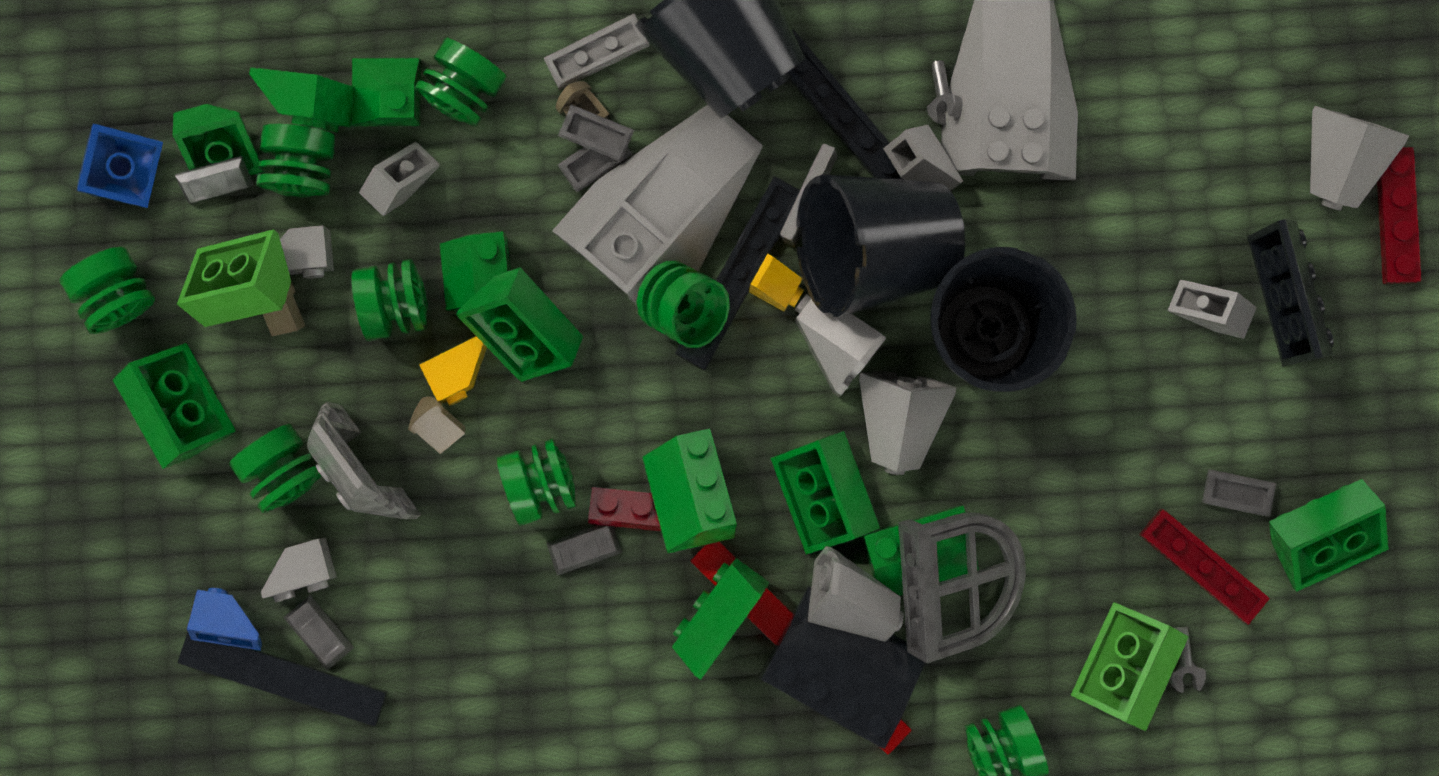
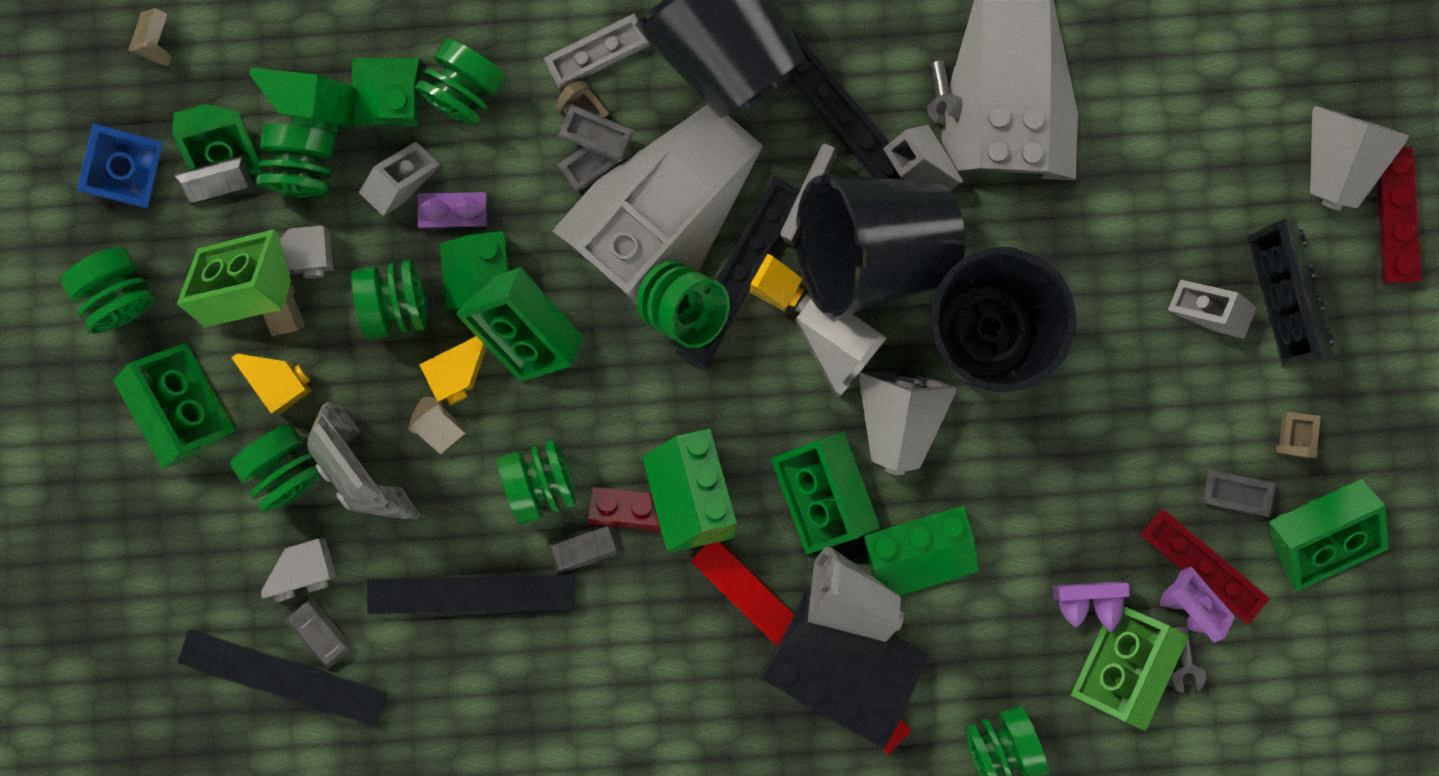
blue slope [187,588,262,651] -> none
green slope [672,558,769,680] -> none
flat silver window [898,512,1026,663] -> none
none -> dark tan tile [128,8,172,66]
none -> yellow slope [231,354,313,415]
none -> black tile [367,575,576,614]
none -> medium lavender tile [417,192,488,229]
none -> medium lavender tile [1053,581,1130,632]
none -> medium lavender tile [1160,567,1235,643]
none -> dark tan tile [1275,412,1321,459]

